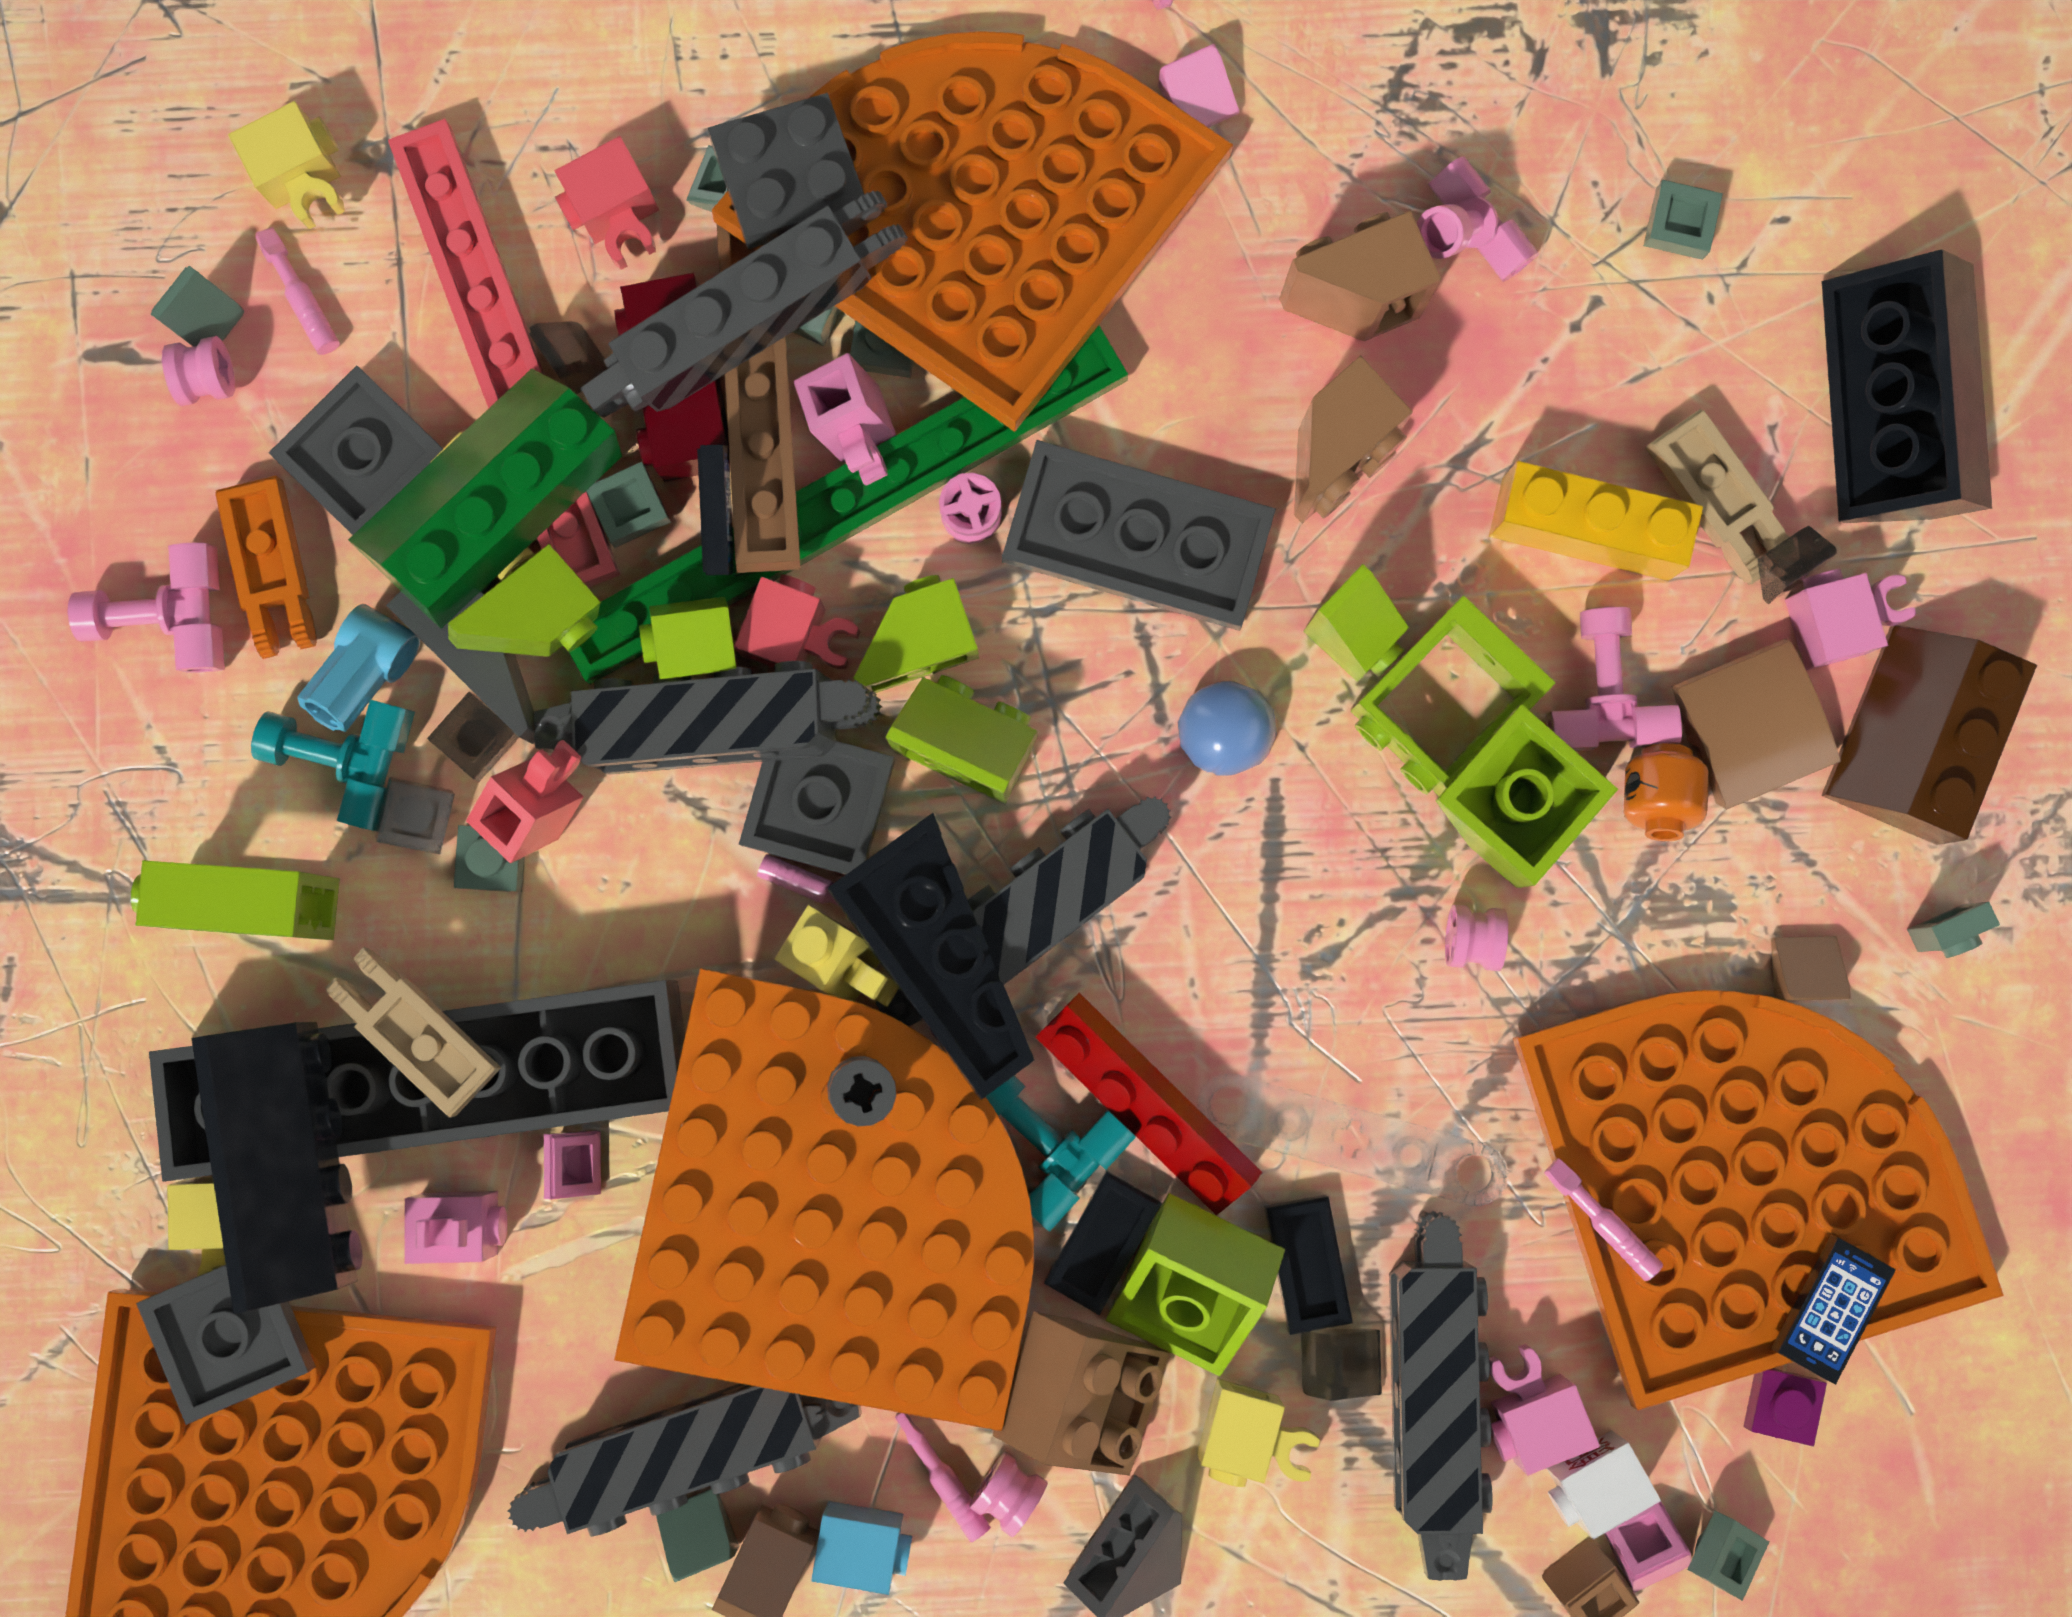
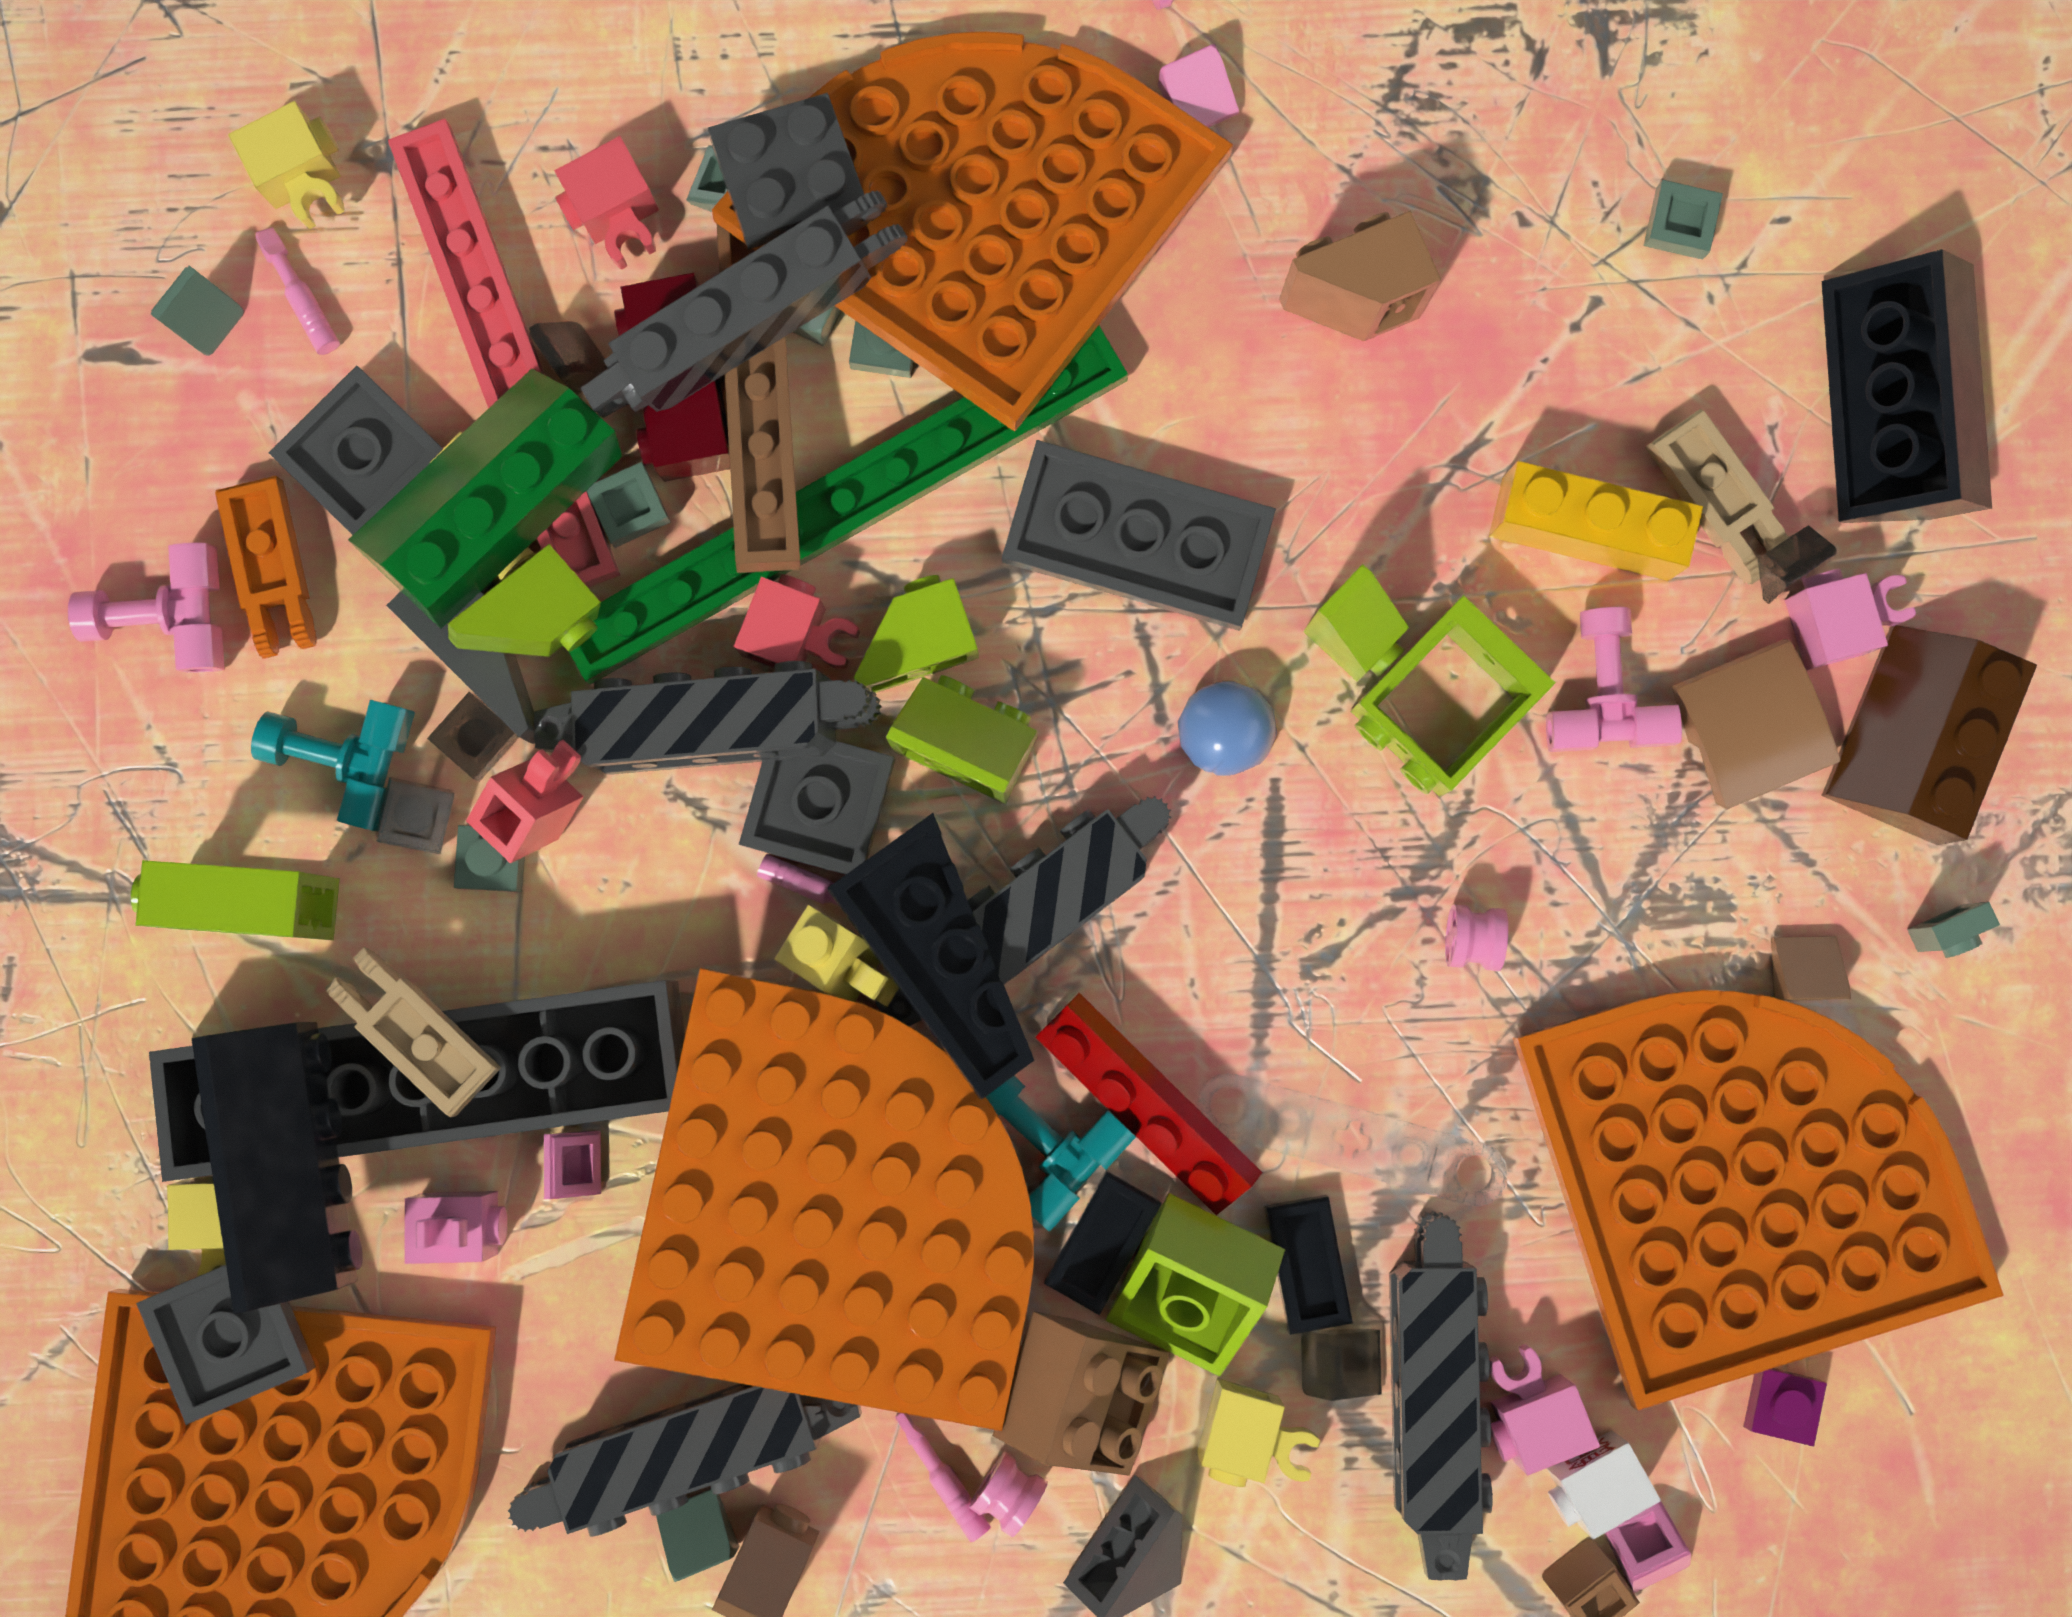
bright pink wheel [162,336,235,406] -> none
medium azure piece [297,604,420,733] -> none
lime brick [639,597,736,679] -> none
black tile [697,445,735,575] -> none
bright pink brick [794,353,896,486] -> none
medium azure brick [811,1501,913,1595] -> none
dark grey wheel [827,1056,896,1126] -> none
bright pink wheel [939,473,1002,544] -> none
medium nougat slope [1294,355,1413,524] -> none
bright pink bar [1417,156,1539,282] -> none
lime slope [1435,704,1618,888] -> none
bright pink piece [1544,1158,1663,1281] -> none
orange head [1623,743,1709,841] -> none
sand green plate [1687,1510,1769,1601] -> none
tile [1771,1235,1896,1385] -> none

